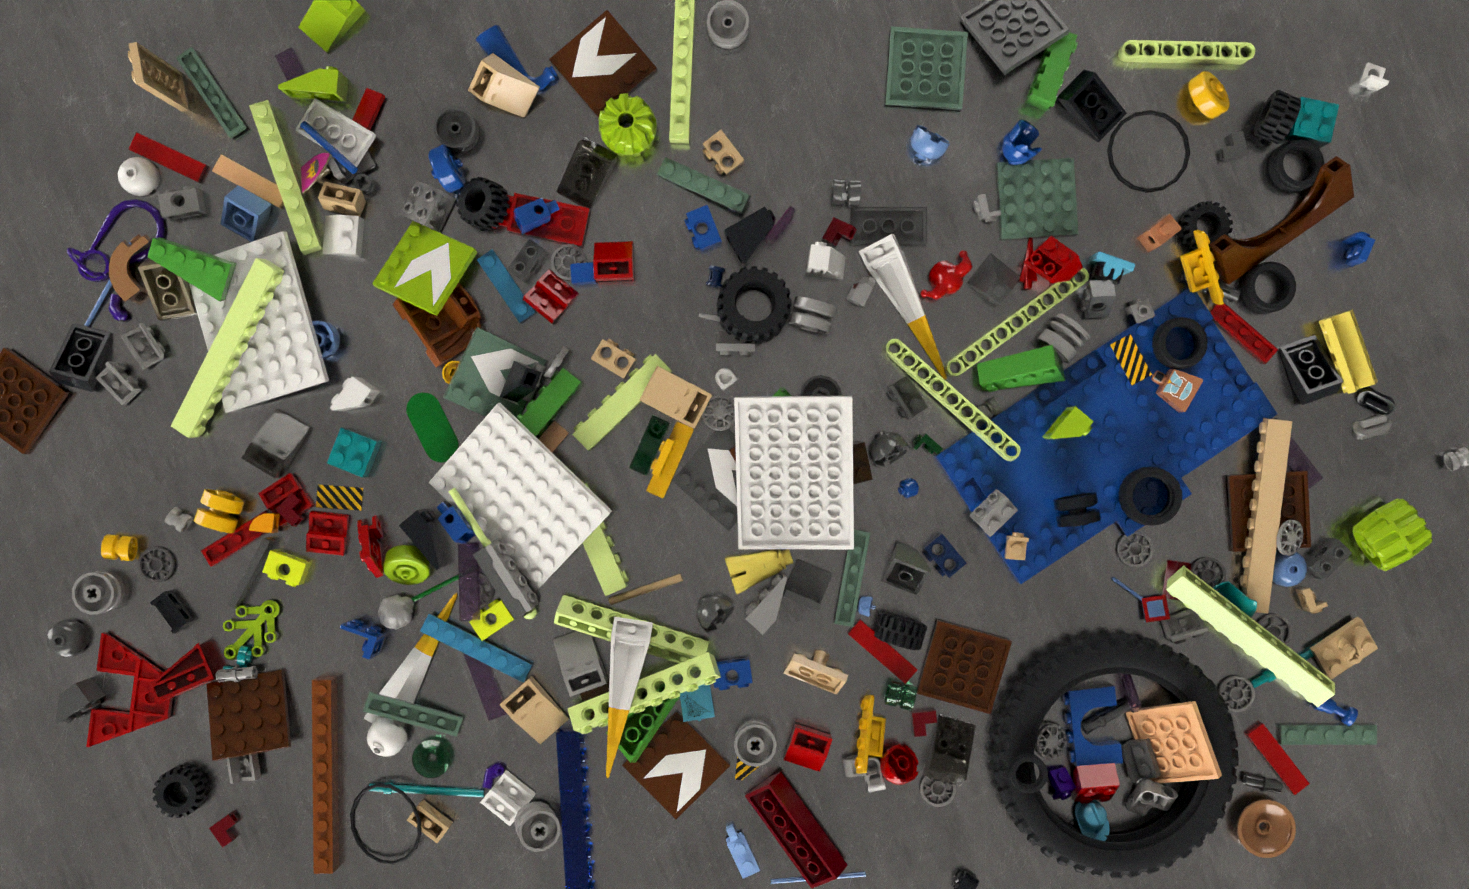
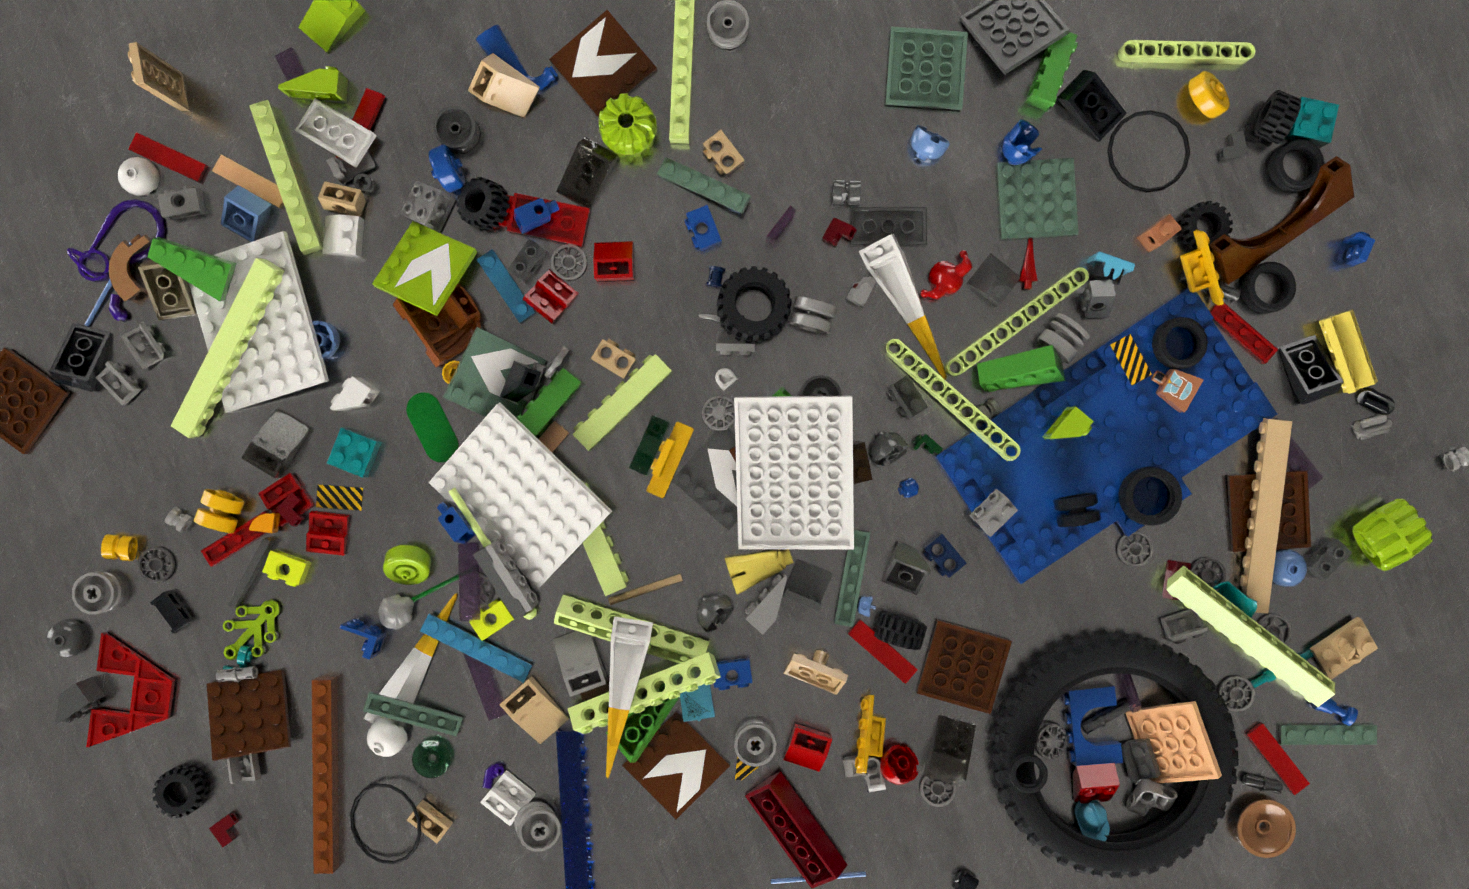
red wedge [149,643,214,704] -> none
sand green plate [176,47,247,139] -> none
blue bar [300,121,358,174] -> none
shield [301,153,332,194] -> none
red plate [357,515,384,578] -> none
teal bar [368,782,485,798] -> none
black slope [399,509,447,570] -> none
blue panel [570,262,596,285] -> none
tan slope [639,366,712,429] -> none
black slope [724,207,776,268] -> none
light blue hinge [726,824,760,879] -> none
white wedge [805,242,846,279] -> none
clear green wheel [884,680,917,711] -> none
dark red piece [911,709,937,737] -> none
light grey bracket [973,194,1001,223] -> none
tan bracket [1005,532,1029,560] -> none
red slope [1024,236,1083,283] -> none
dark purple bracket [1048,767,1076,800] -> none
piece [1112,577,1170,623] -> none
light grey bracket [1124,298,1155,323] -> none
light grey wheel [1276,519,1304,556] -> none
tan bracket [1295,586,1328,614] -> none
white bracket [1359,62,1389,91] -> none

